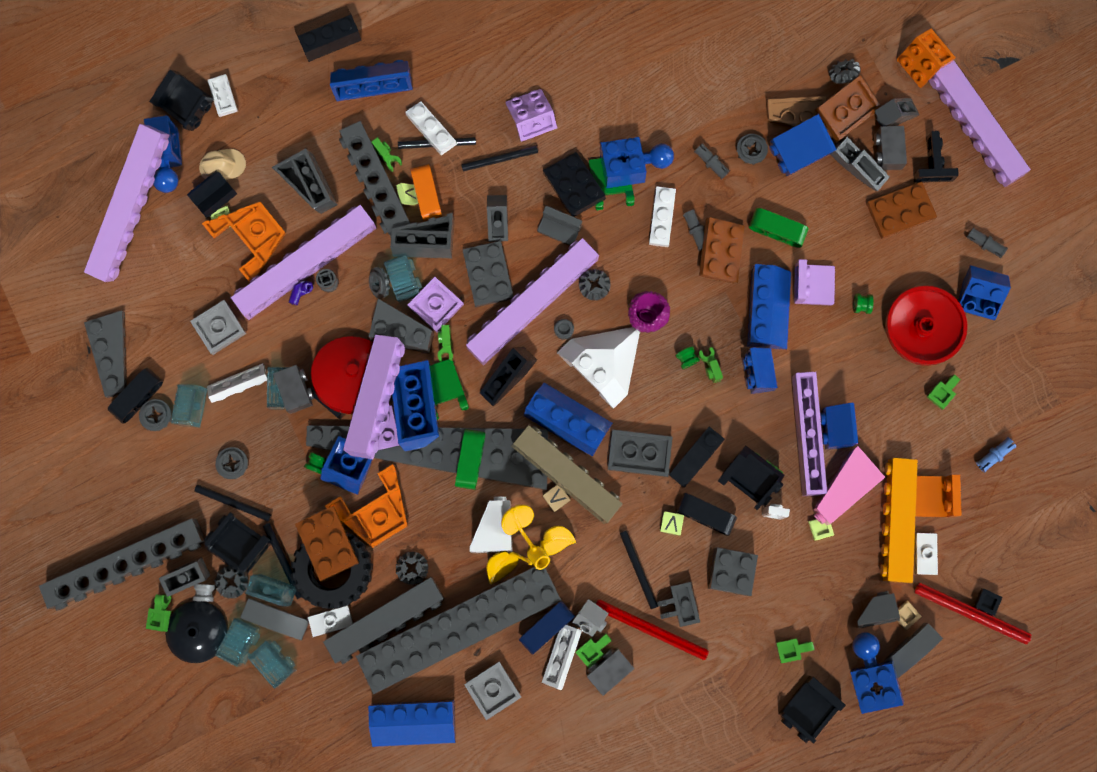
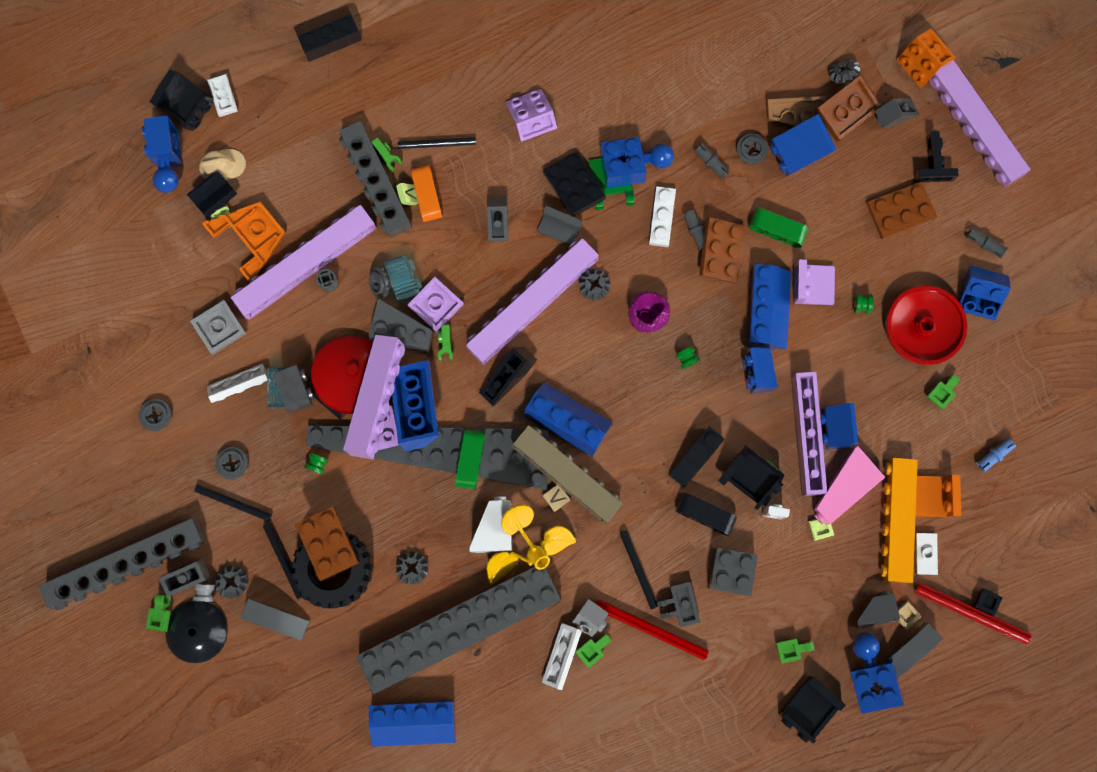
lavender brick [84,124,169,282] -> none
dark grey wing [84,310,127,398] -> none
black beam [107,368,163,424] -> none
clear light blue brick [170,384,208,428] -> none
black panel [204,512,271,577] -> none
clear light blue brick [215,618,260,667] -> none
clear light blue brick [246,574,296,606] -> none
clear light blue brick [248,640,296,689] -> none
dark grey wedge [272,149,338,214] -> none
dark purple arm [288,281,313,306] -> none
white plate [308,606,353,637] -> none
blue slope [320,436,375,495] -> none
dark grey brick [323,577,445,665] -> none
orange wing [325,464,408,548] -> none
blue slope [330,60,413,101] -> none
dark grey wedge [390,213,454,259] -> none
white plate [406,101,457,155] -> none
green flag [430,359,469,420] -> none
black bar [461,146,538,172] -> none
dark grey plate [462,241,513,307] -> none
light grey plate [464,661,521,720] -> none
dark blue beam [519,600,575,655] -> none
dark grey tile [554,319,574,340] -> none
white wedge [557,327,640,409] -> none
flat silver brick [586,649,635,696] -> none
dark grey plate [608,429,673,477] -> none
yellowish green tile [660,511,684,536] -> none
bright green plate [698,347,723,384] -> none
dark grey slope [830,137,890,191] -> none
flat silver brick [874,126,907,170] -> none

